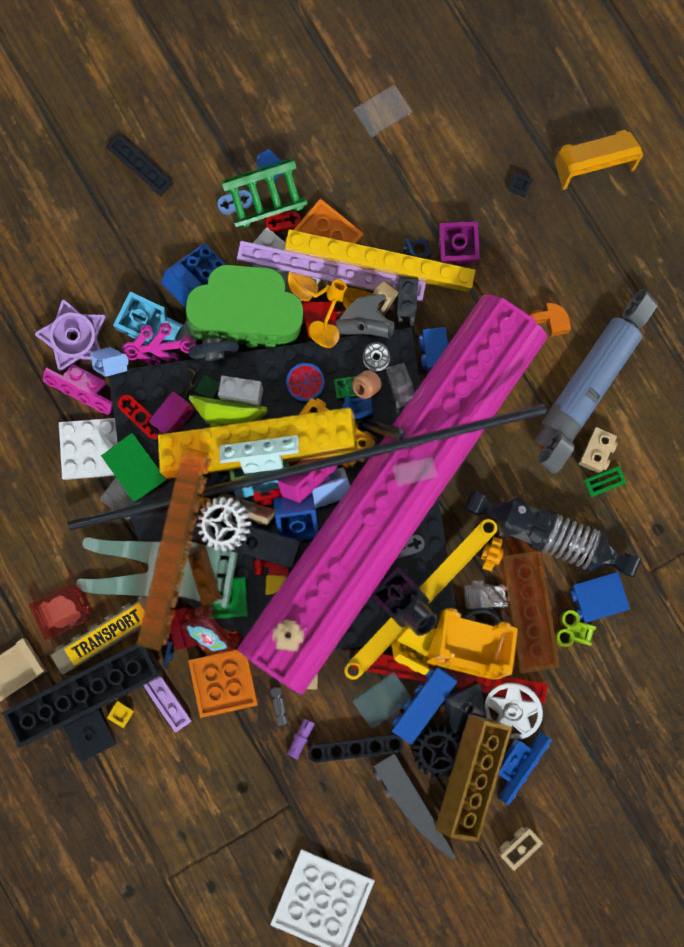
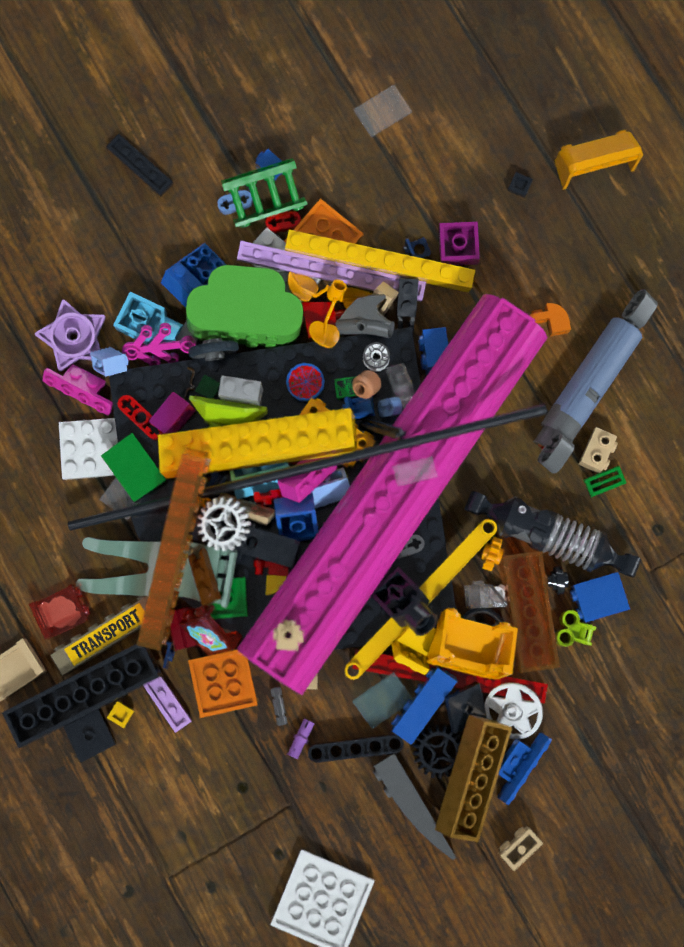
light aqua bracket [219,435,299,474] -> none
none -> medium blue beam [377,397,402,417]
none -> black plate [547,566,568,595]

